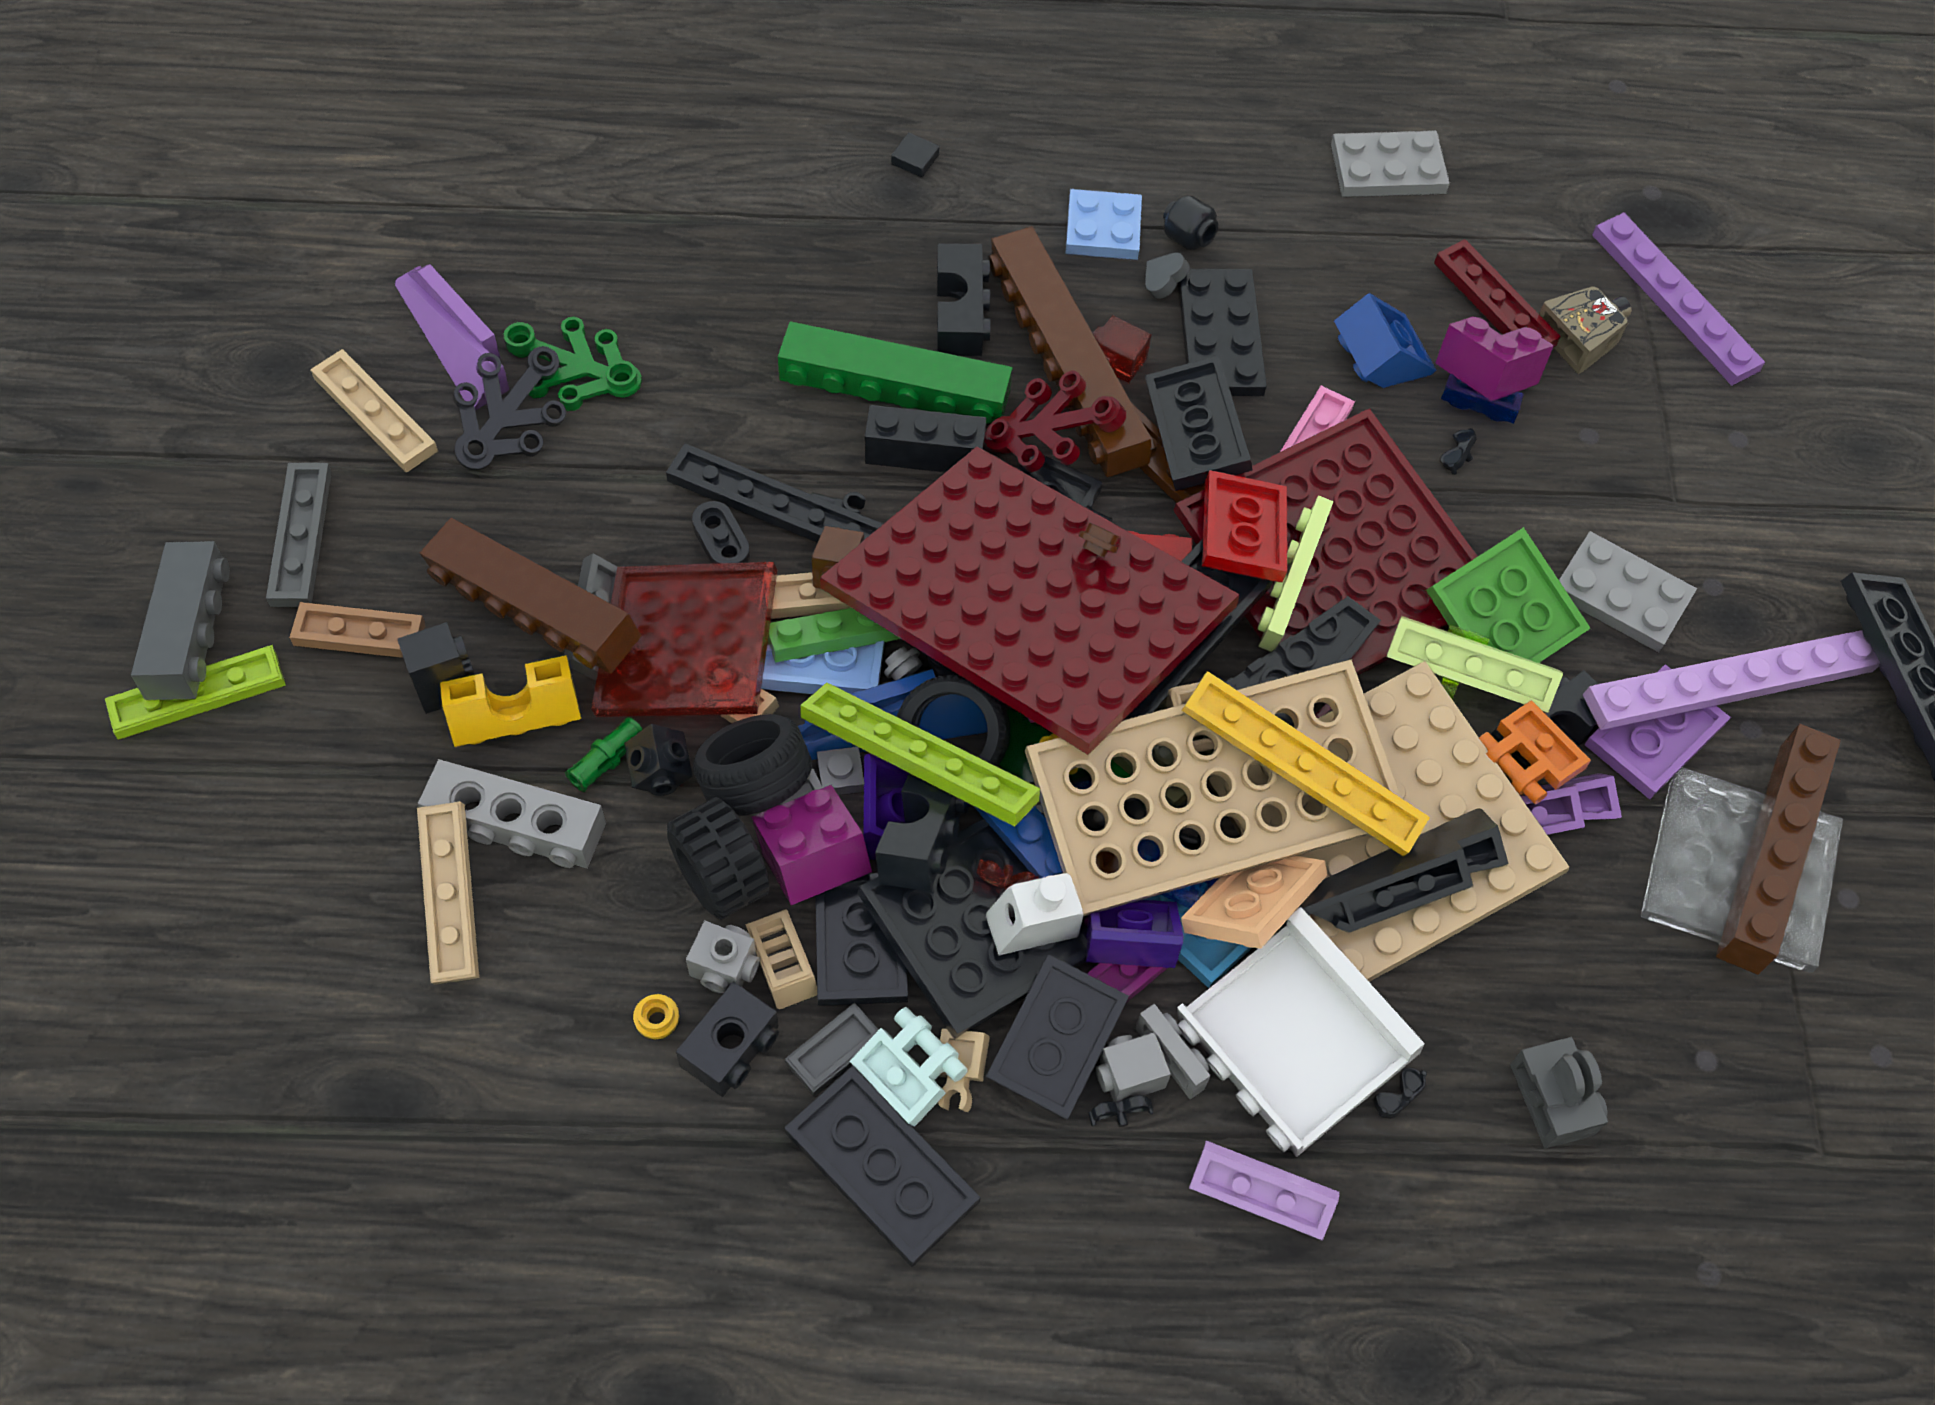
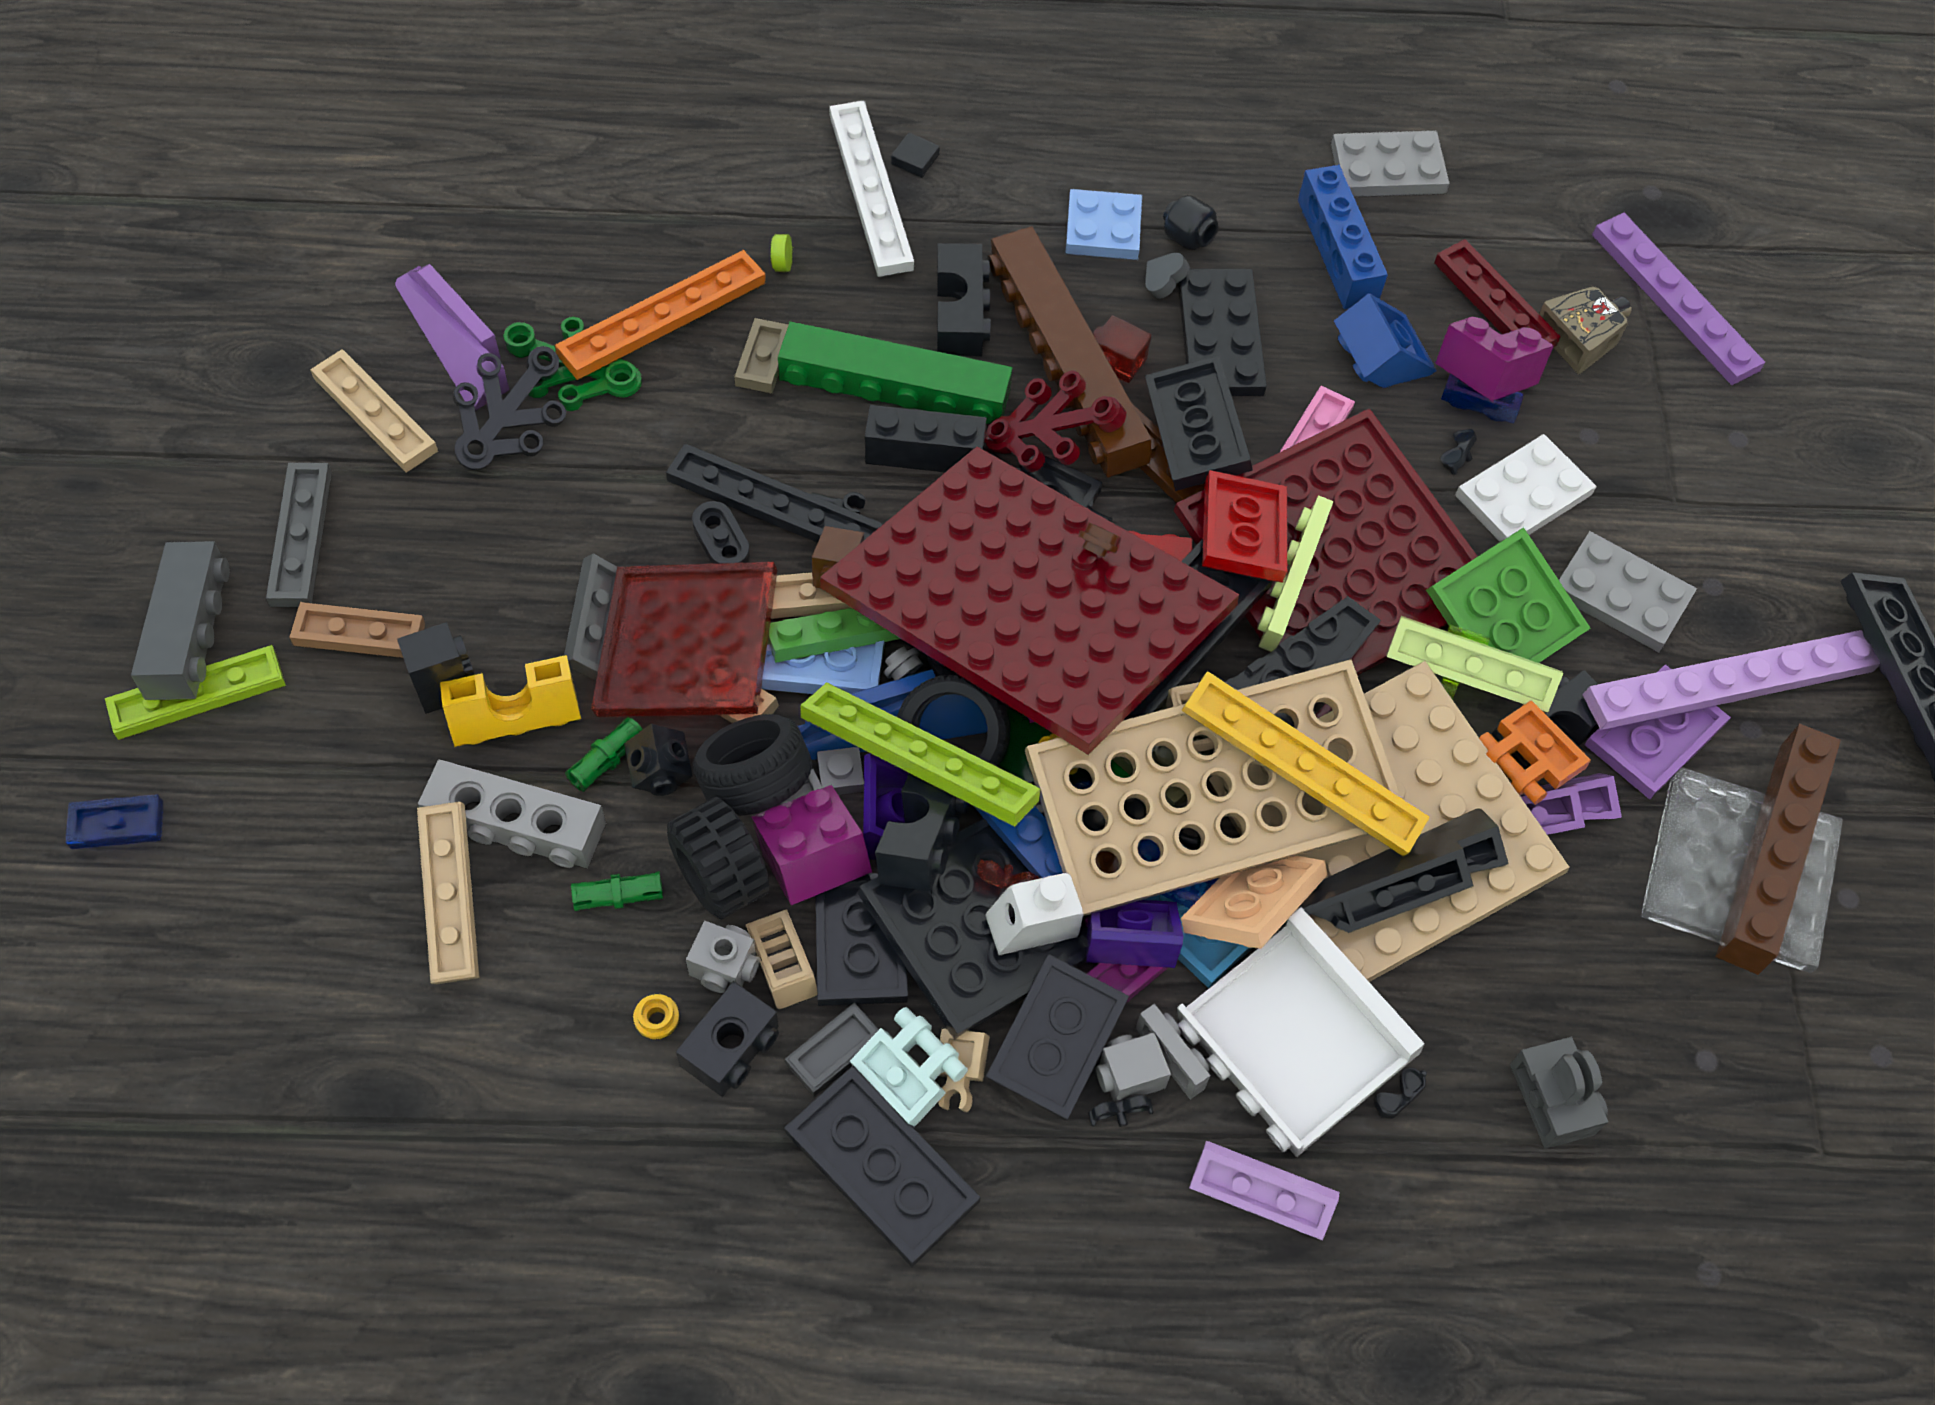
reddish brown brick [420,517,642,674] -> none
none -> clear blue plate [65,794,164,849]
none -> orange plate [555,250,765,380]
none -> green pin [571,872,663,911]
none -> dark tan plate [735,318,788,393]
none -> lime tile [771,234,792,272]
none -> white plate [830,101,914,277]
none -> blue brick [1298,165,1388,309]
none -> white plate [1455,434,1596,542]

